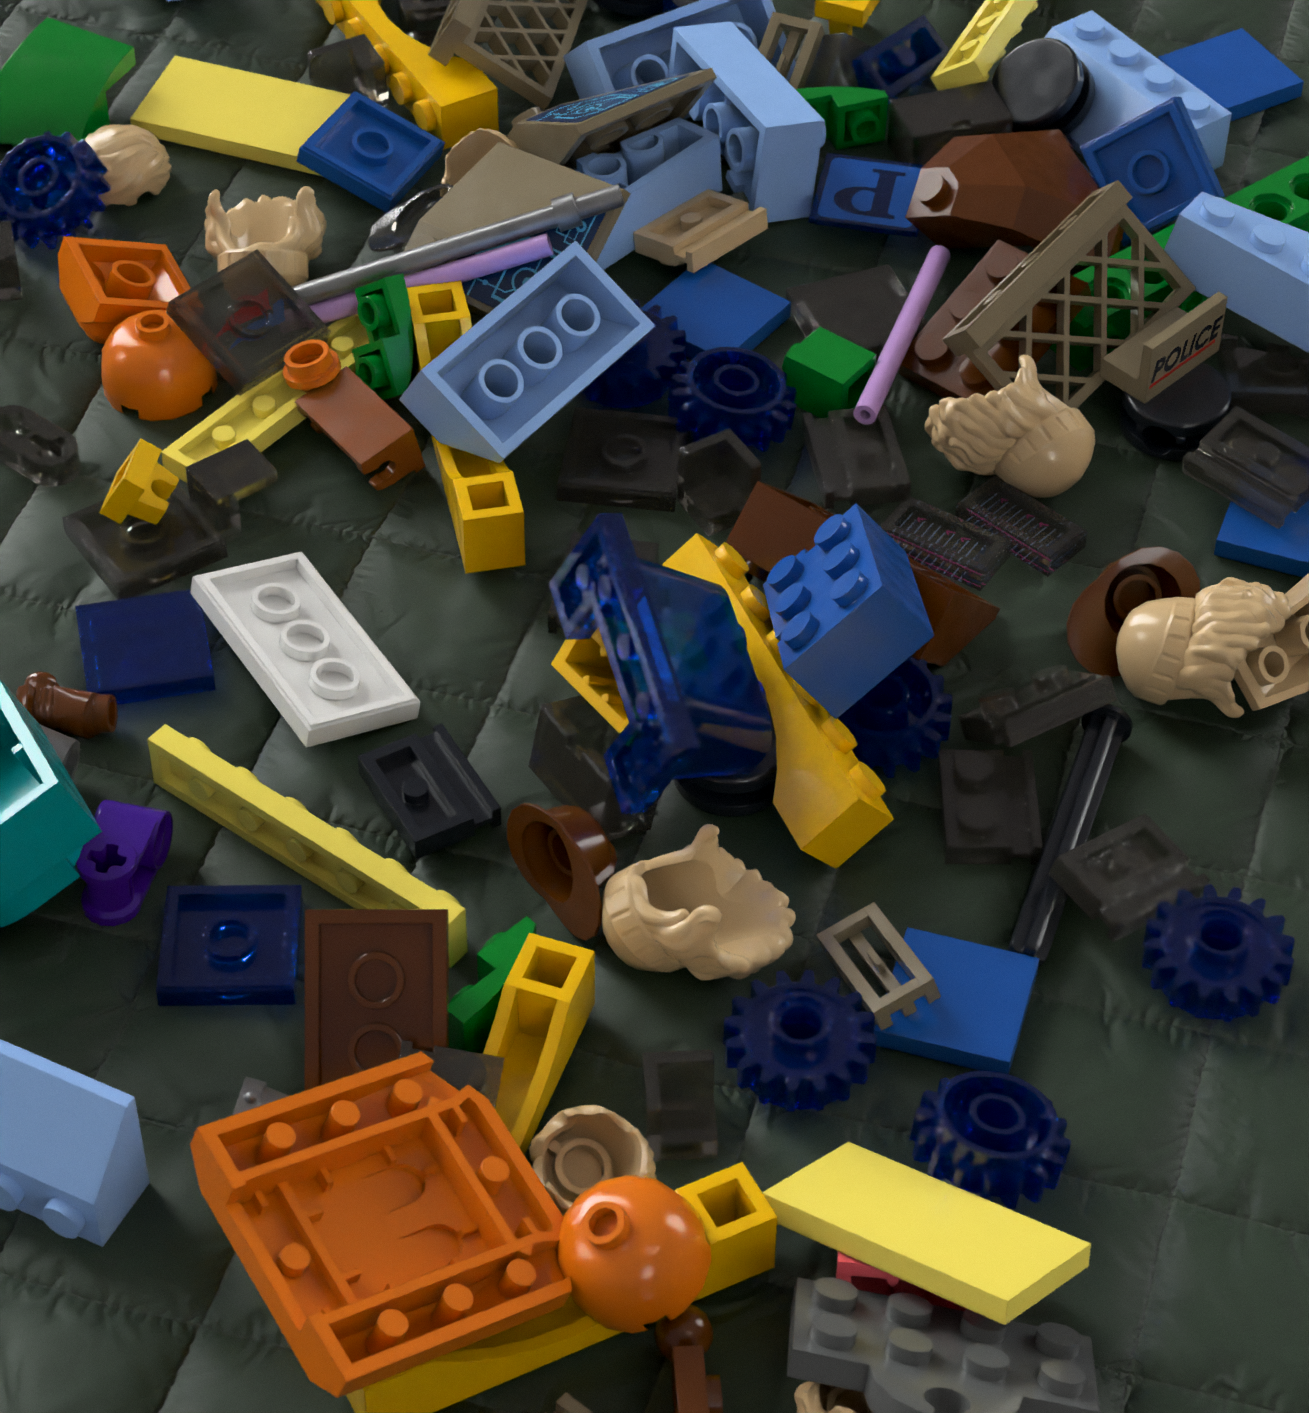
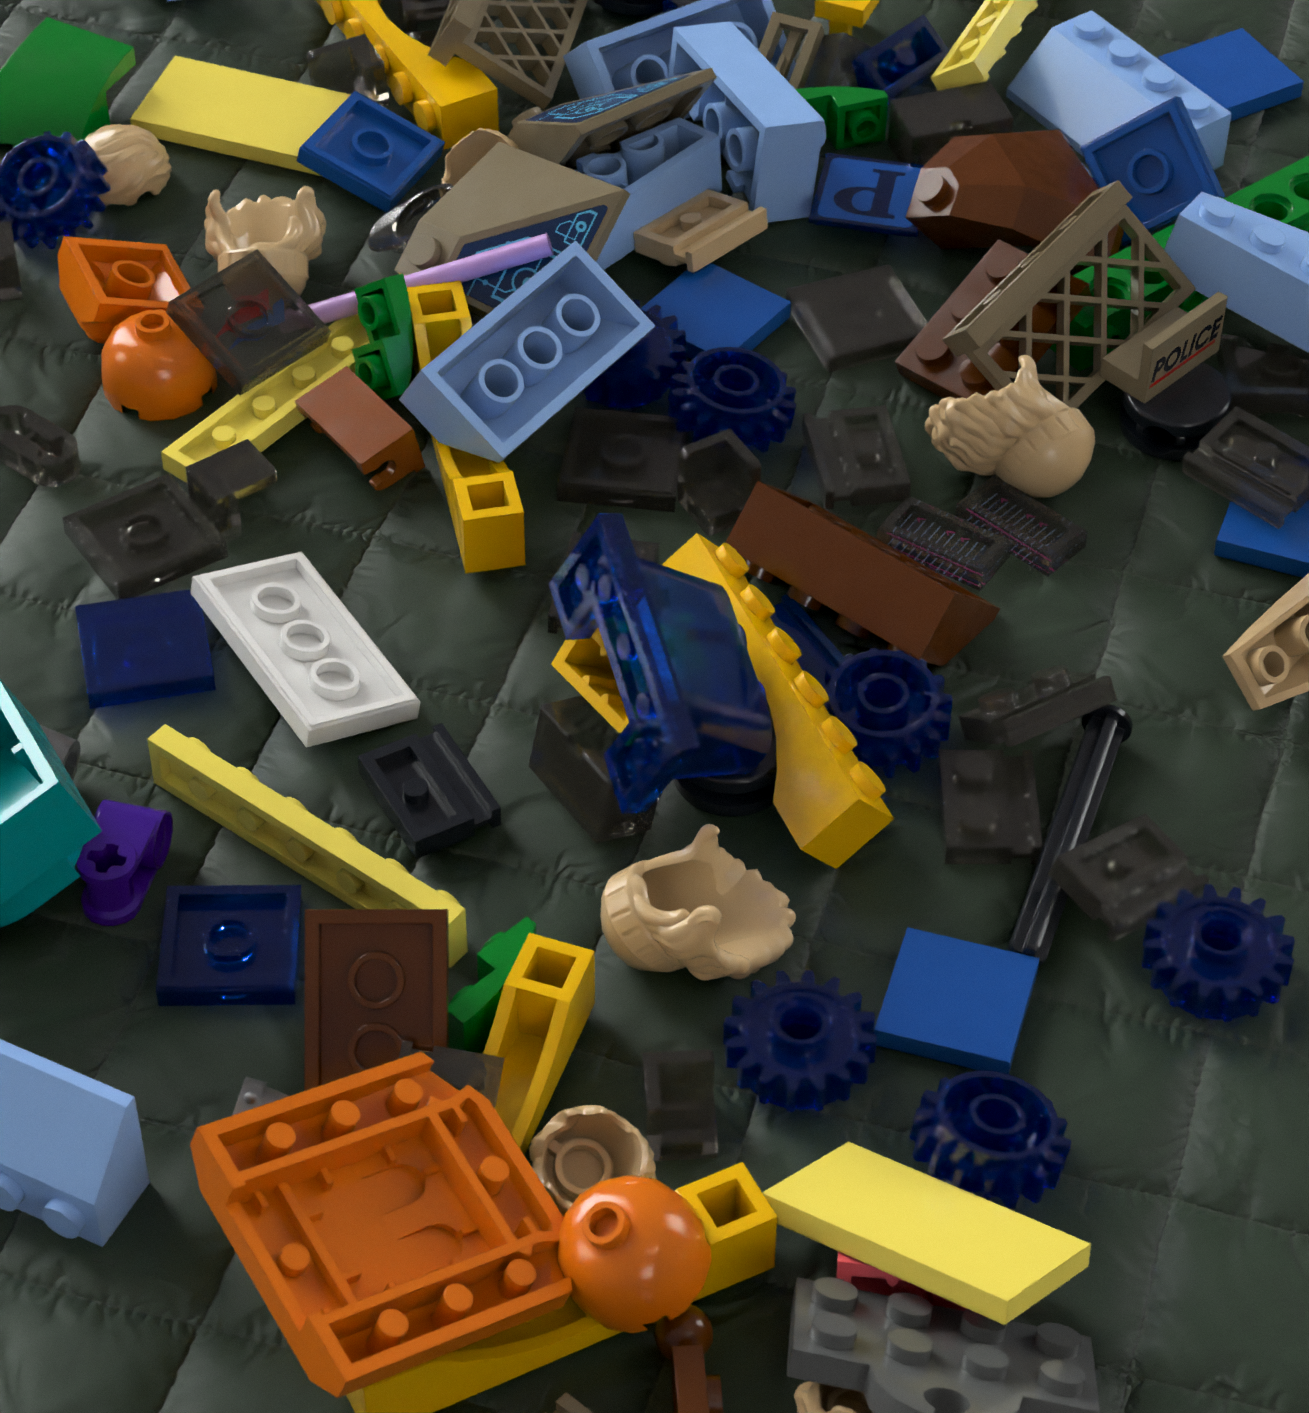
reddish brown arm [16,671,118,739] -> none
yellow tile [99,438,179,525] -> none
orange plate [283,339,341,392] -> none
flat silver bar [291,184,625,309] -> none
reddish brown piece [507,803,617,940] -> none
blue piece [763,503,934,719] -> none
green brick [782,326,876,428] -> none
dark tan tile [816,902,941,1031] -> none
lavender piece [853,245,951,425] -> none
black head [989,38,1095,136] -> none
reddish brown piece [1066,546,1200,677] -> none
tan hair [1116,577,1291,718] -> none

